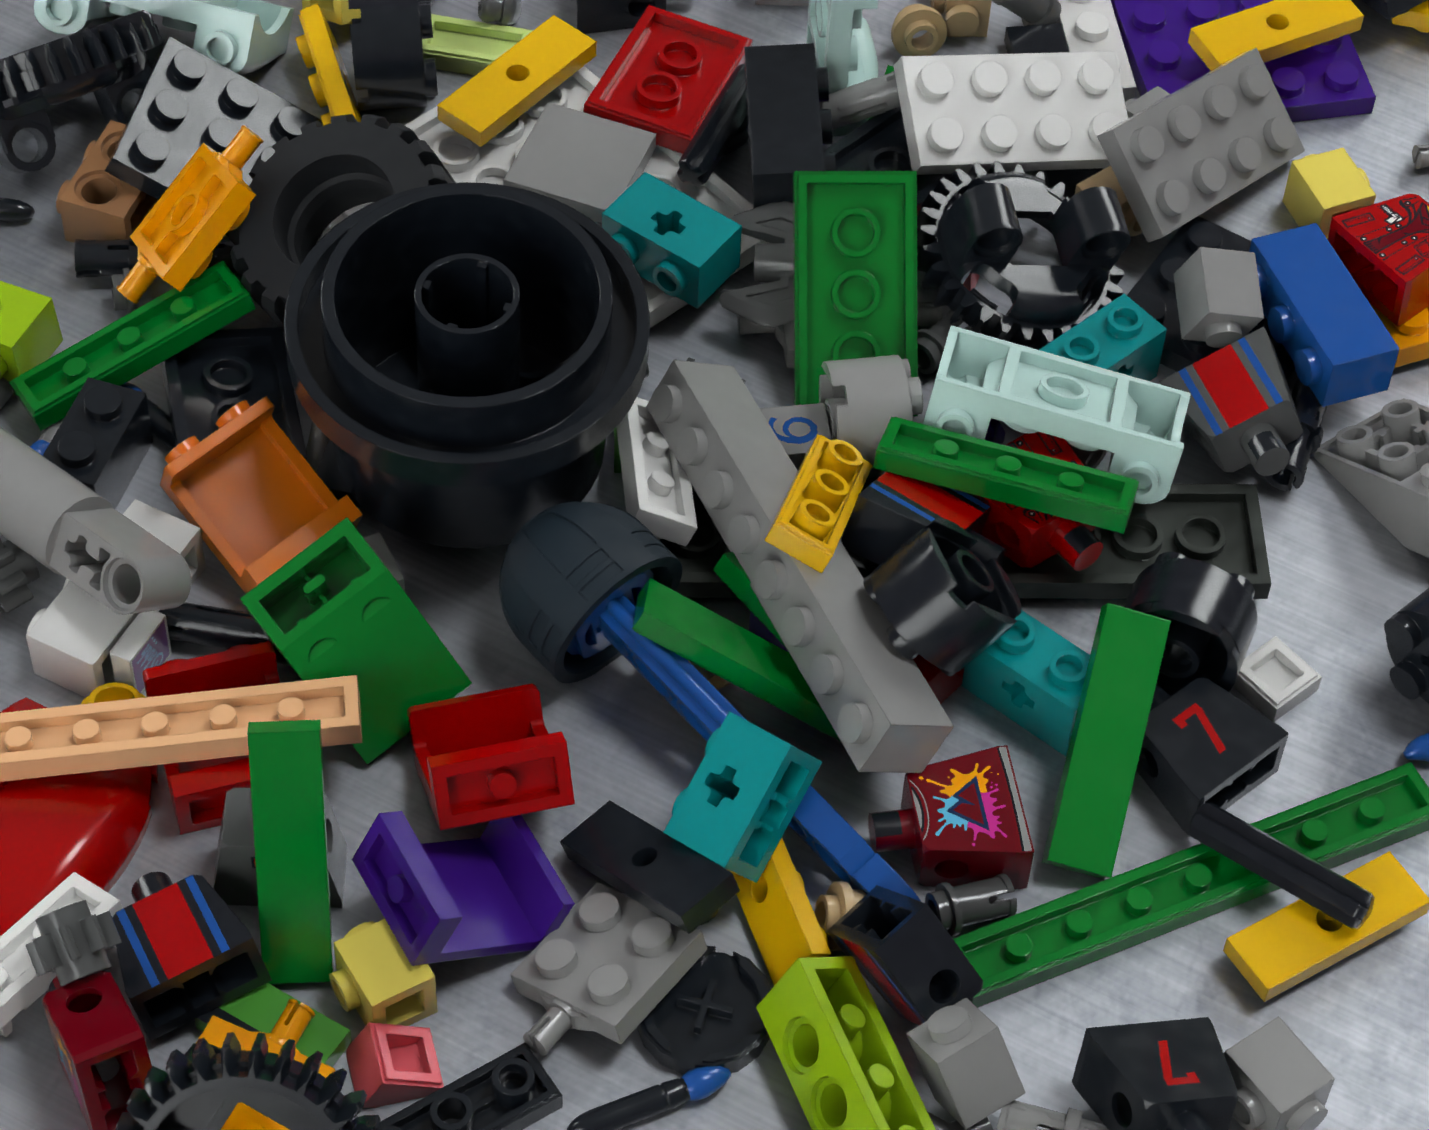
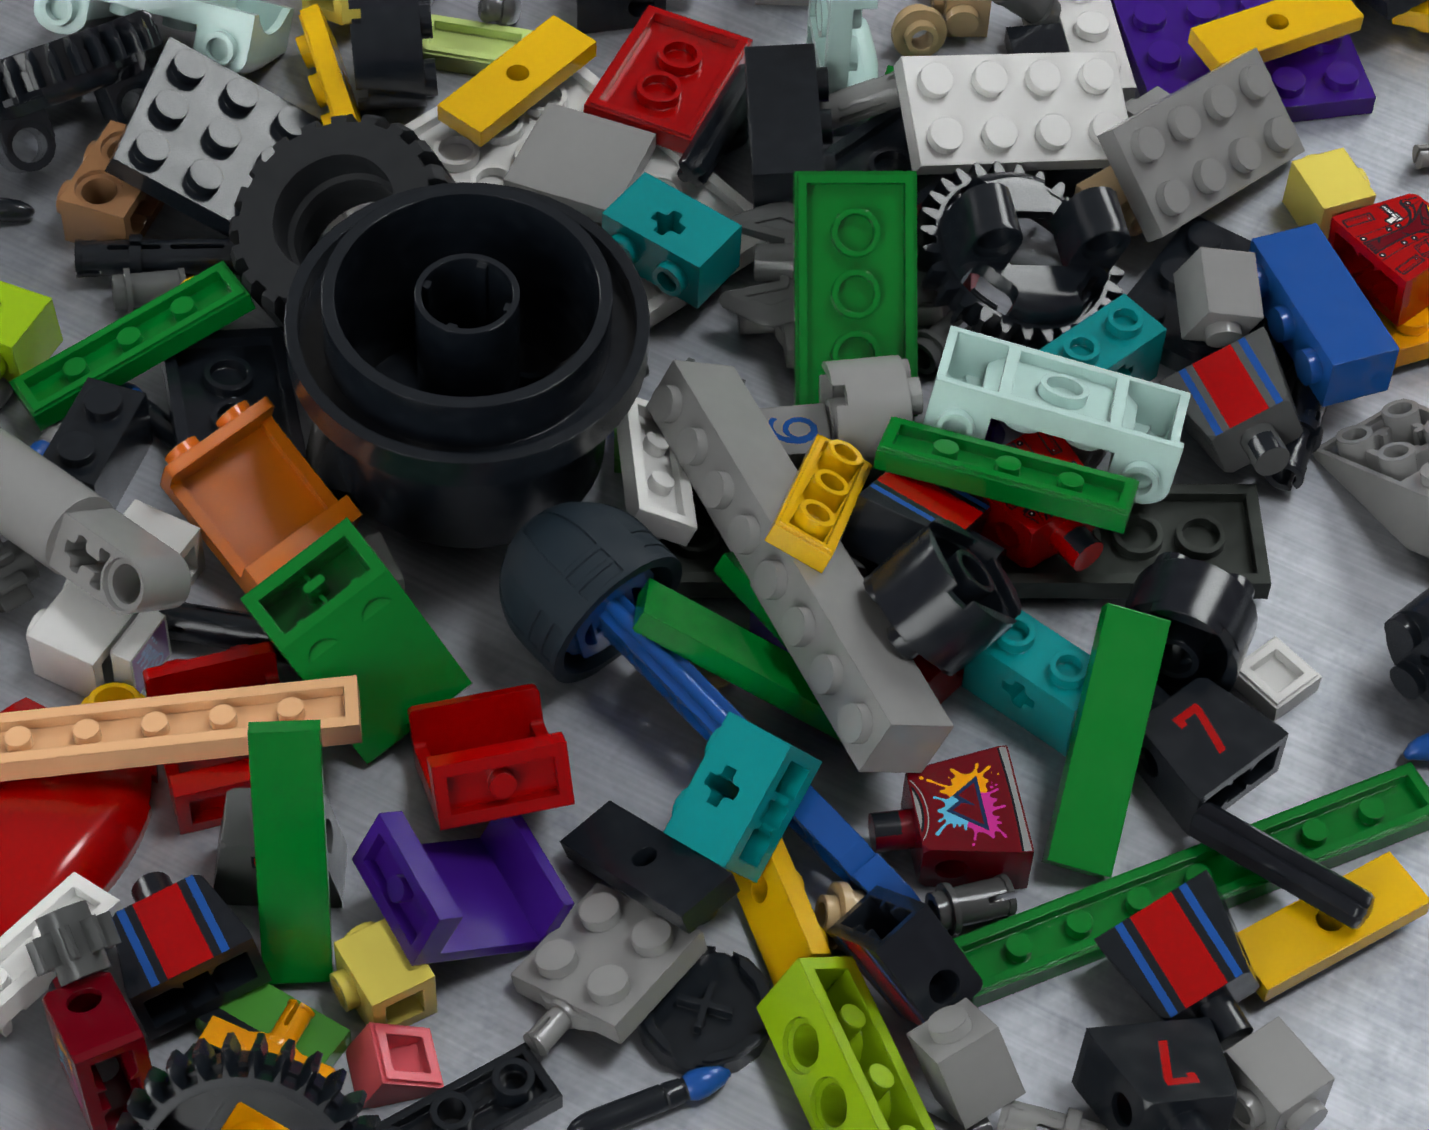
light orange plate [116,125,264,304] -> none
none -> torso [1094,869,1260,1052]

